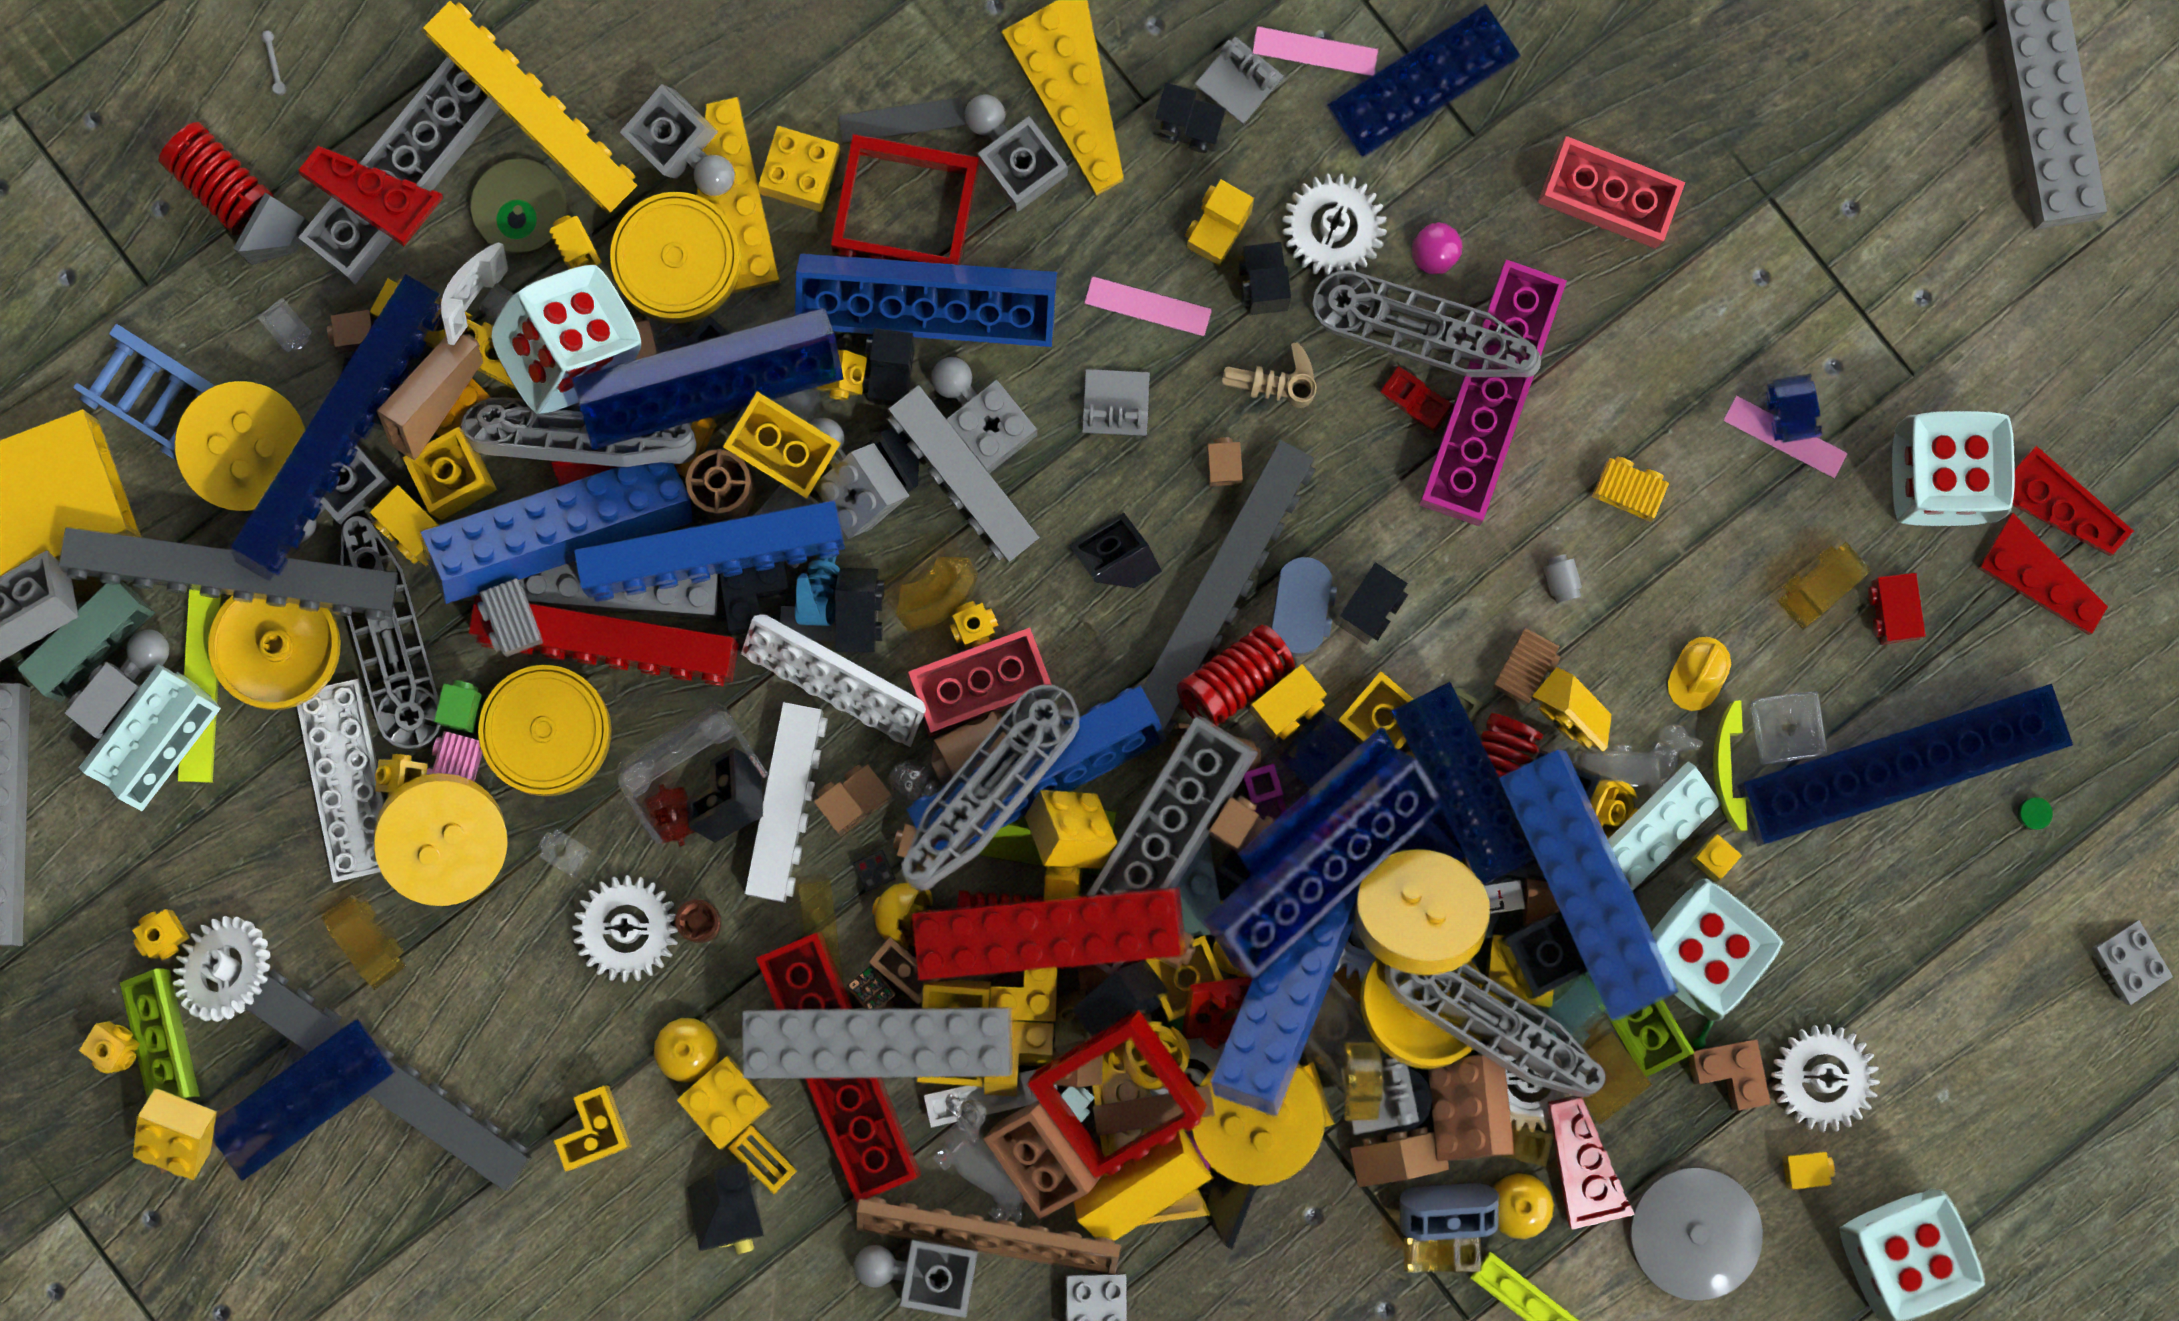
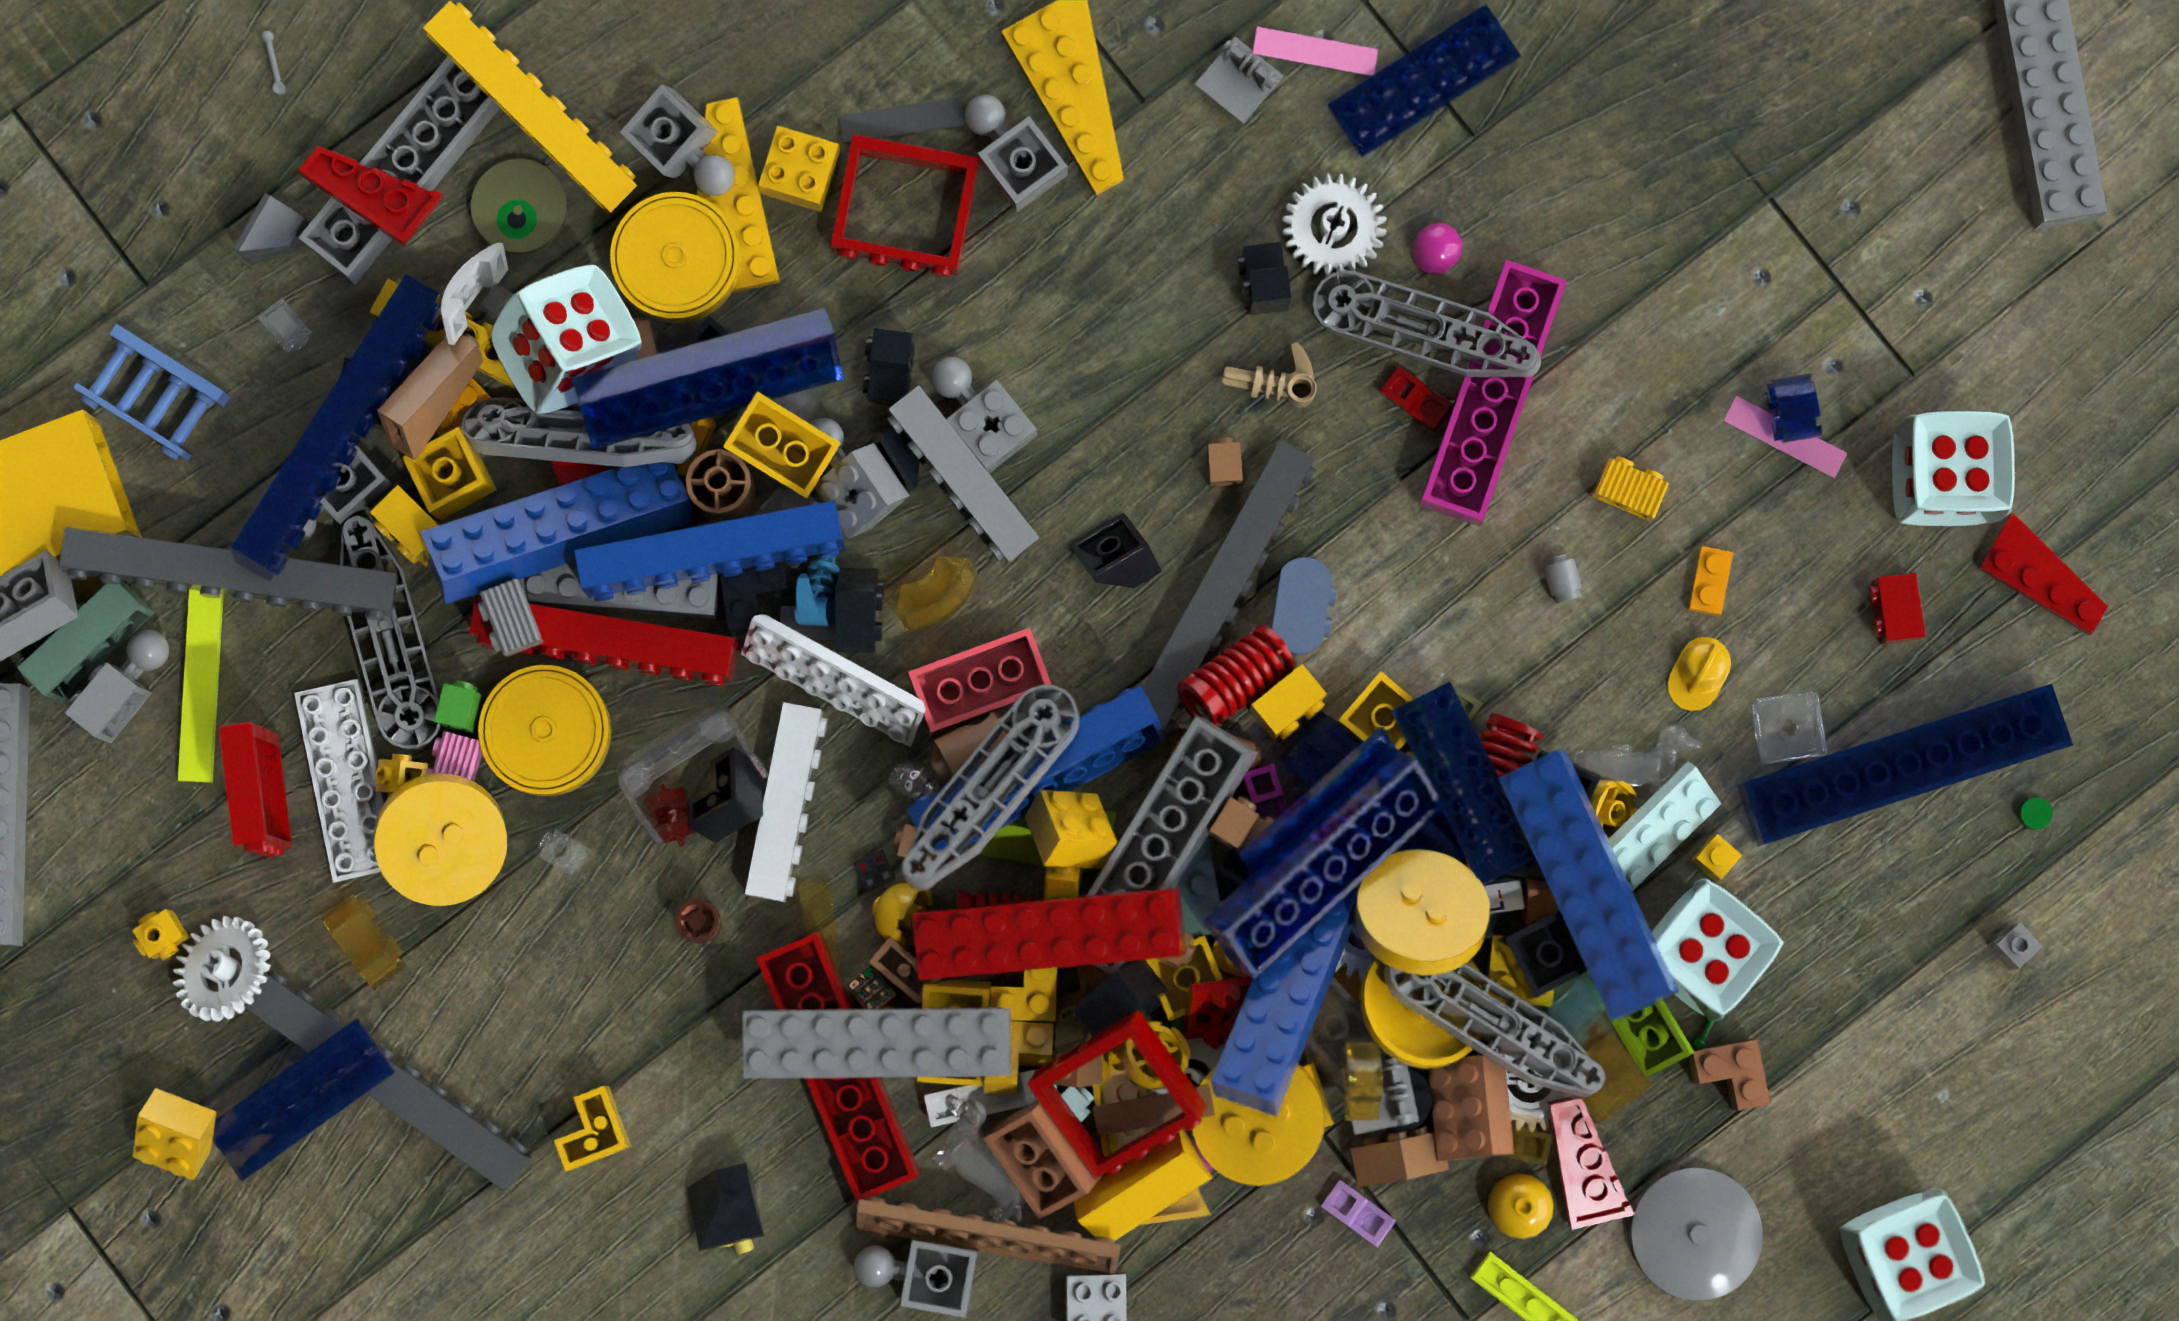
light aqua brick [79,664,221,811] -> none
yellow brick [79,1021,140,1074] -> none
lime slope [120,968,200,1100] -> none
red piece [158,122,274,236] -> none
yellow brick [174,381,308,511] -> none
yellow dish [208,595,341,710] -> none
medium nougat brick [327,310,379,353] -> none
yellow brick [549,215,601,269] -> none
white gear [572,875,678,983] -> none
yellow cylinder [654,1018,720,1083] -> none
yellow brick [677,1056,772,1150] -> none
yellow tile [728,1125,798,1194] -> none
blue brick [795,254,1057,347] -> none
medium nougat brick [814,764,893,837] -> none
yellow brick [817,350,867,400] -> none
yellow brick [949,601,999,649] -> none
light grey hinge [1083,369,1150,436] -> none
bright pink sticker [1084,276,1212,336] -> none
black brick [1153,82,1226,153] -> none
yellow brick [1185,179,1254,266] -> none
black slope [1202,1171,1257,1250] -> none
black brick [1335,562,1409,645] -> none
sand blue brick [1400,1183,1499,1241] -> none
clear yellow brick [1404,1237,1481,1272] -> none
medium nougat brick [1493,628,1561,706] -> none
yellow slope [1532,667,1612,752] -> none
coral brick [1537,136,1685,249] -> none
neon yellow slope [1713,700,1747,833] -> none
white gear [1771,1024,1880,1132] -> none
clear yellow brick [1777,542,1872,629] -> none
yellow brick [1782,1151,1835,1190] -> none
red wing [2012,446,2134,556] -> none
light grey hinge [2092,920,2173,1005] -> none
none -> red window [218,722,293,858]
none -> lavender slope [1321,1180,1396,1248]
none -> light orange plate [1688,546,1733,616]
none -> light grey brick [1988,922,2043,970]

